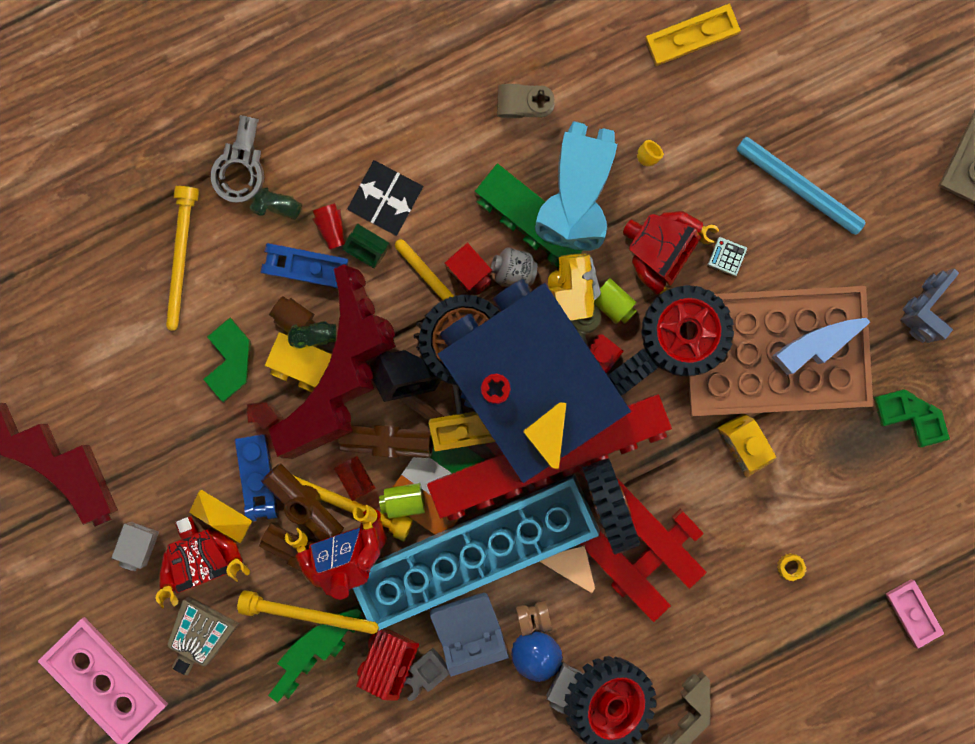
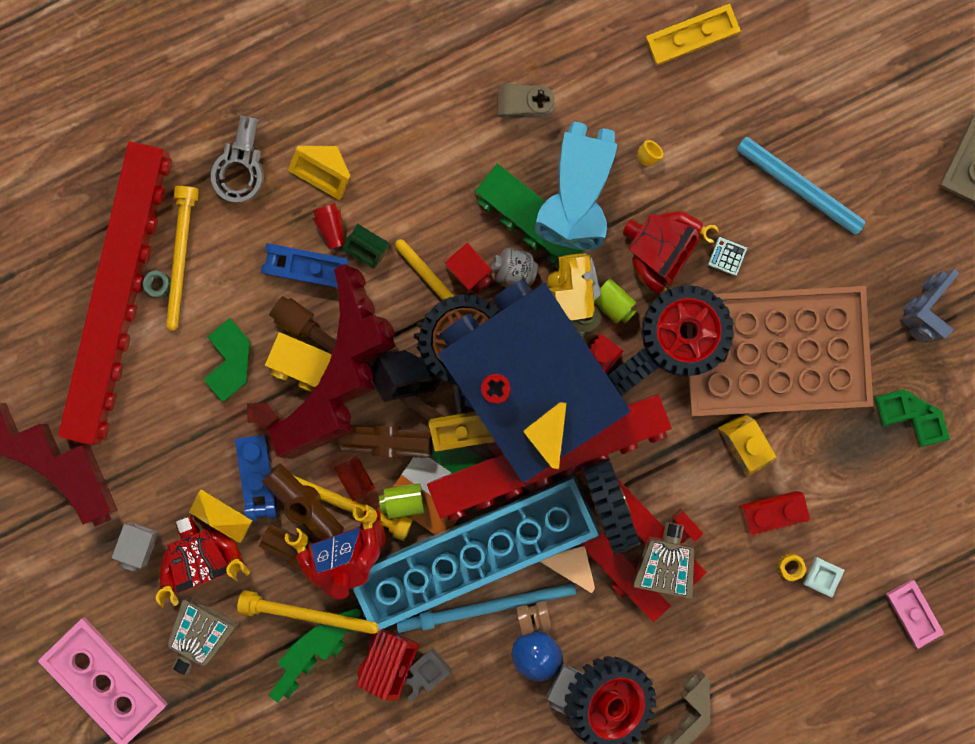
clear green arm [250,187,302,220] -> none
clear green arm [288,321,337,349] -> none
black sticker [347,160,424,236] -> none
sand blue bracket [430,593,509,677] -> none
light blue slope [771,318,870,375] -> none
none -> red brick [58,141,172,445]
none -> sand green axle [142,270,171,298]
none -> yellow slope [288,146,350,200]
none -> medium azure bar [397,583,576,633]
none -> torso [632,522,694,599]
none -> red brick [739,491,810,536]
none -> light aqua tile [803,557,845,597]

